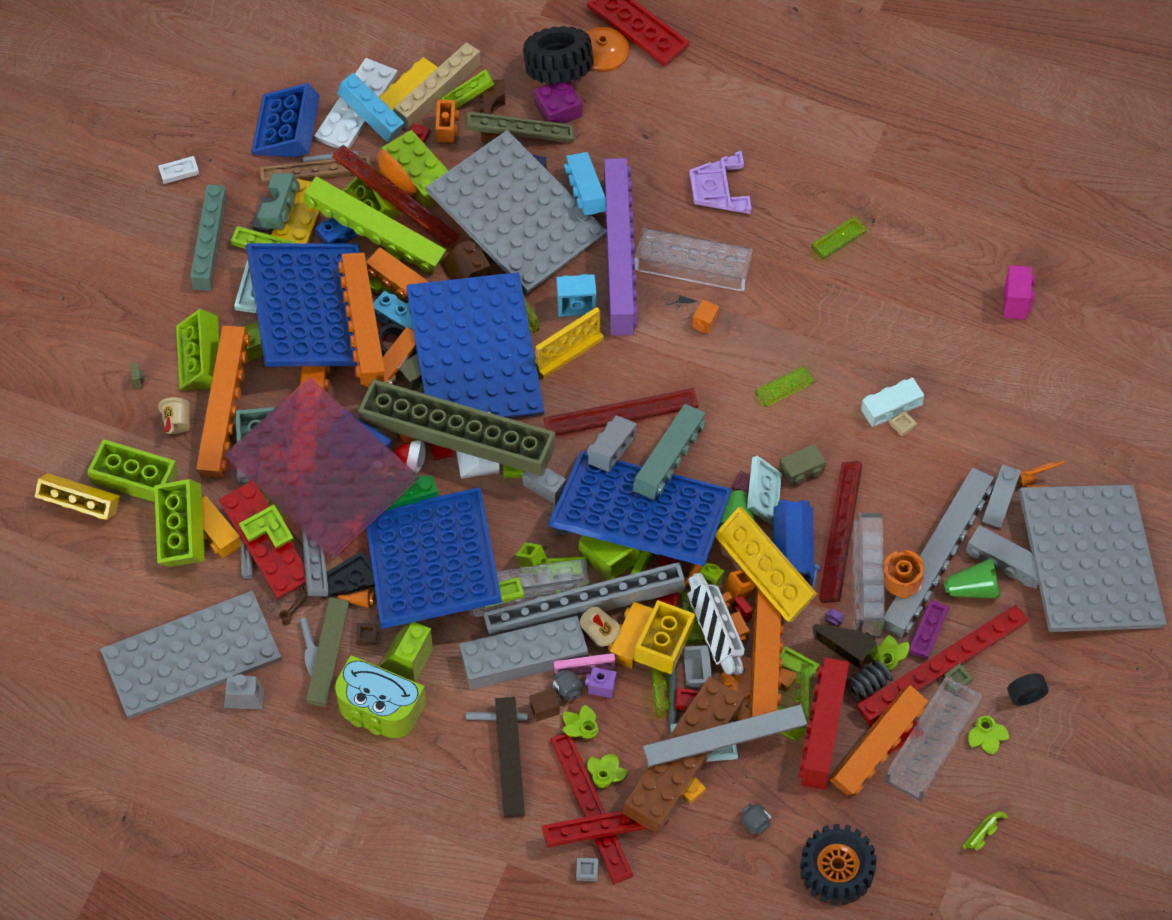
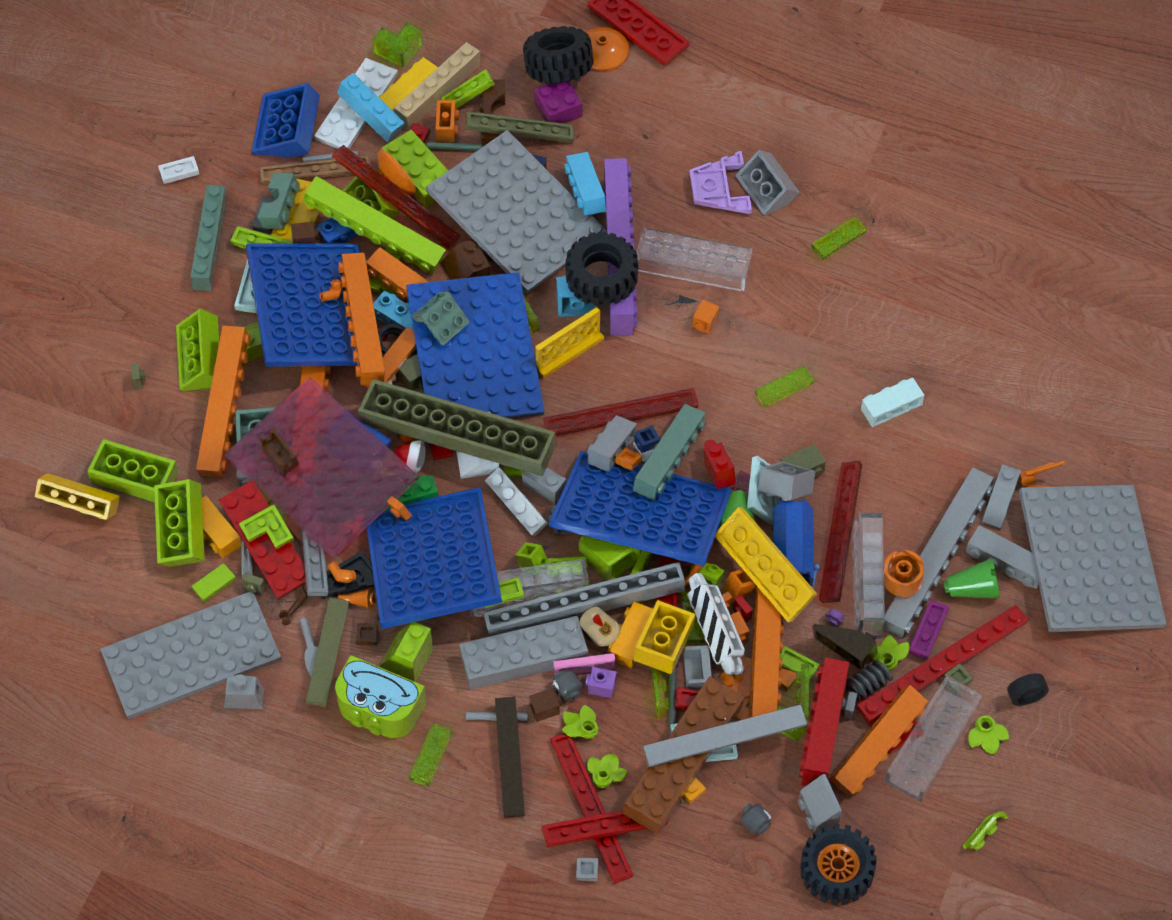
tan hat [158,397,191,434] -> none
tan tile [889,411,917,437] -> none
dark pink brick [1003,265,1035,320] -> none
none -> lime tile [192,563,236,603]
none -> olive plate [242,572,266,595]
none -> reddish brown hinge [260,428,299,476]
none -> reddish brown brick [291,222,319,243]
none -> orange arm [320,280,342,302]
none -> orange arm [328,562,357,583]
none -> clear neon green brick [372,23,423,67]
none -> orange plate [387,496,412,521]
none -> clear neon green plate [409,724,452,787]
none -> sand green bracket [412,292,469,345]
none -> sand green bar [427,142,482,151]
none -> white plate [485,467,548,537]
none -> black tyre [566,232,638,306]
none -> orange plate [615,447,642,471]
none -> dark blue leg [633,426,660,462]
none -> red brick [703,440,736,489]
none -> light grey slope [735,150,800,216]
none -> light grey brick [758,461,815,502]
none -> light grey slope [797,774,842,833]
none -> light grey plate [841,692,857,720]

